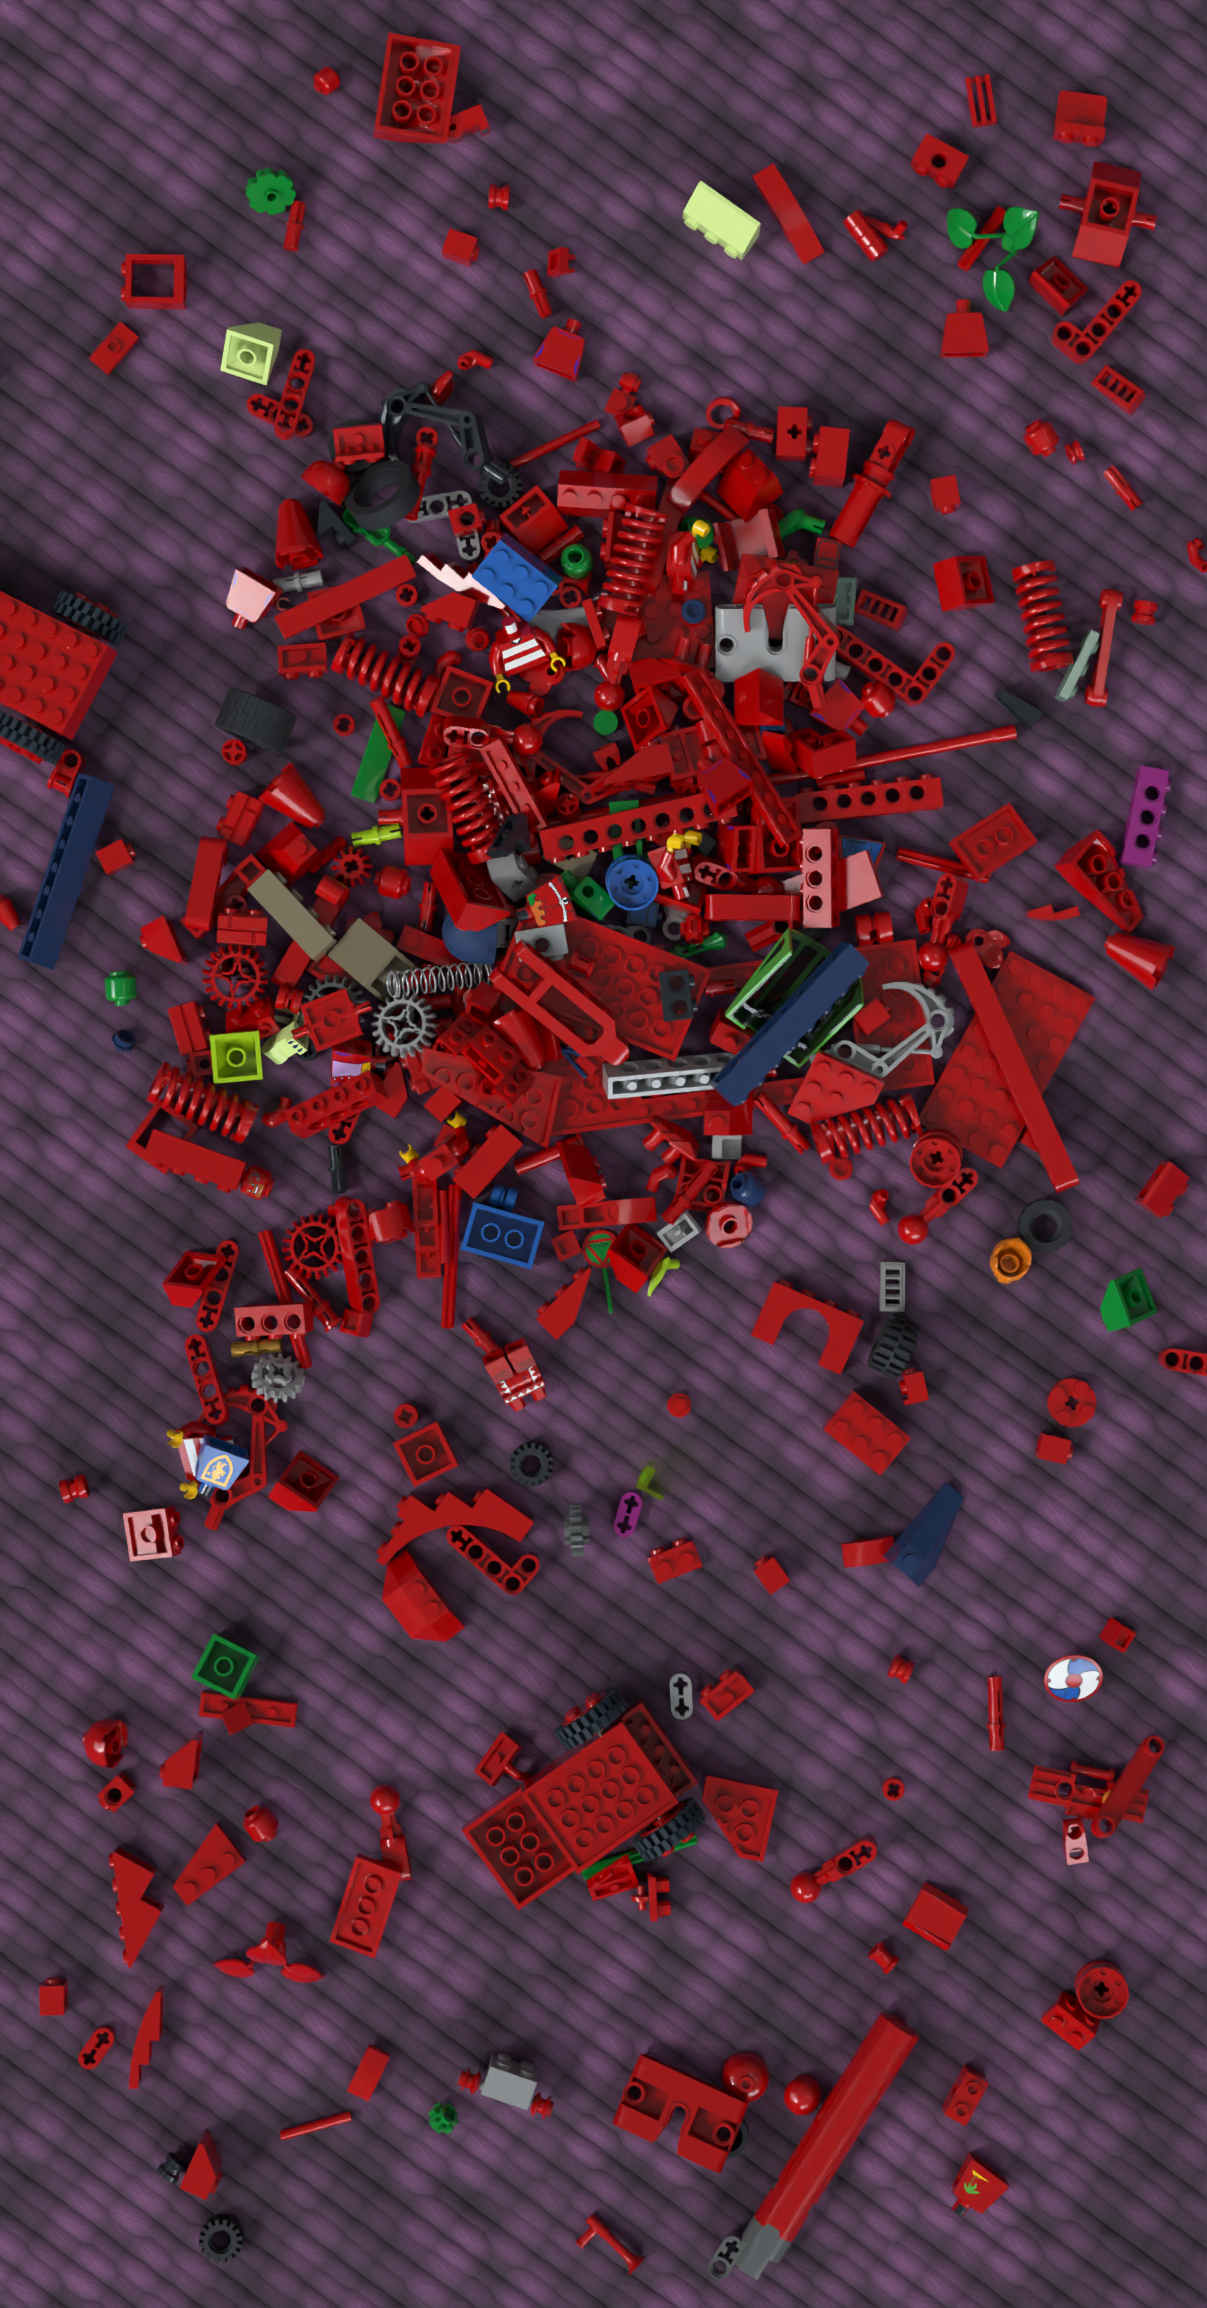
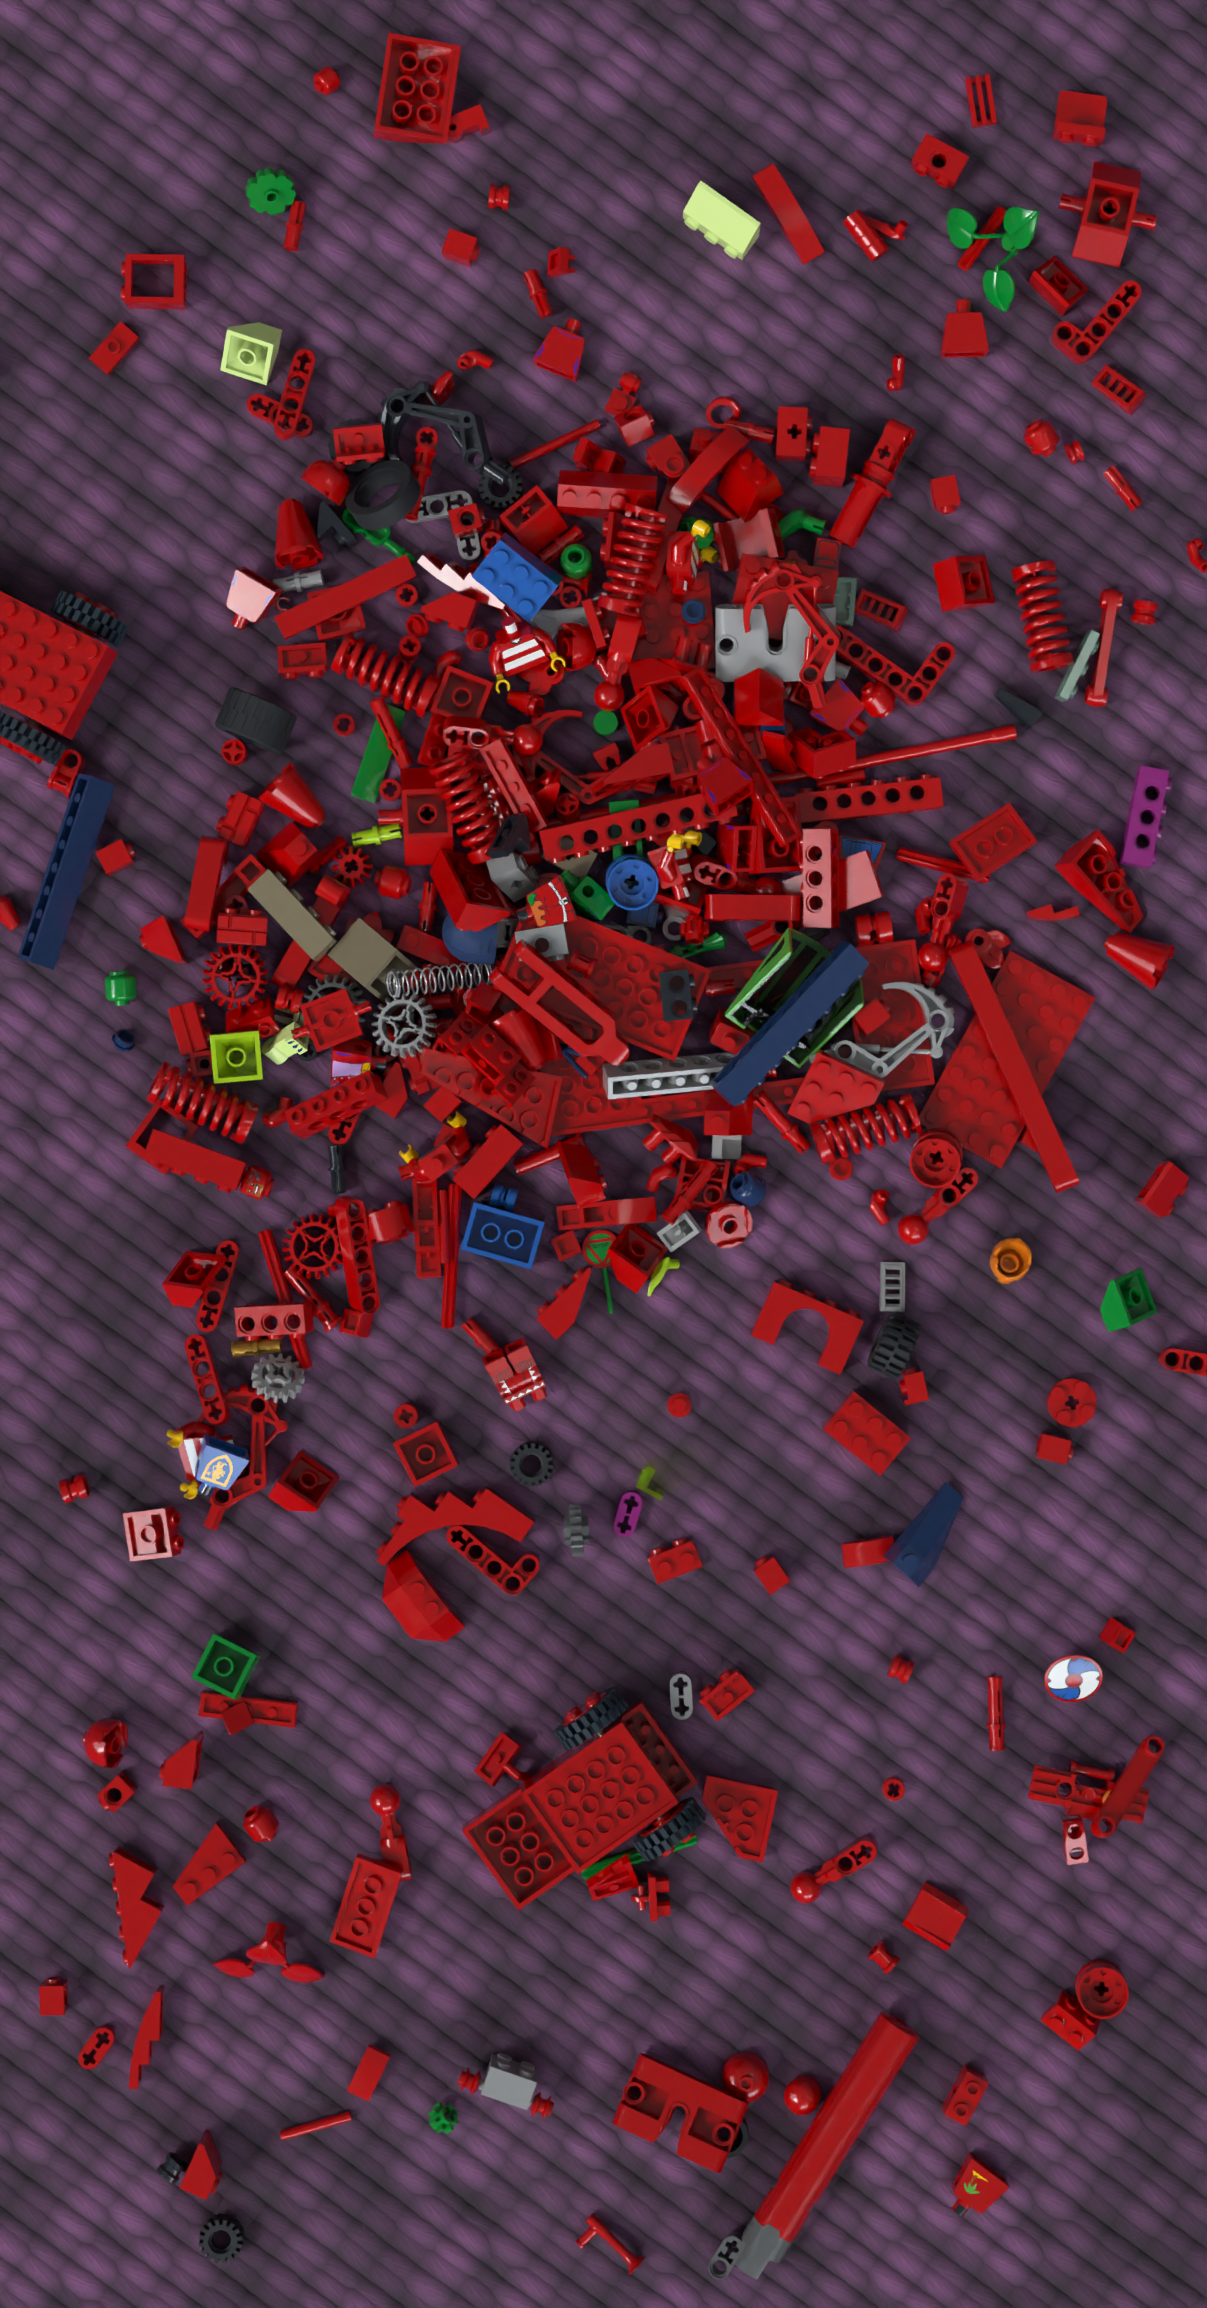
black tyre [1017,1199,1073,1253] -> none
none -> red arm [886,354,905,391]

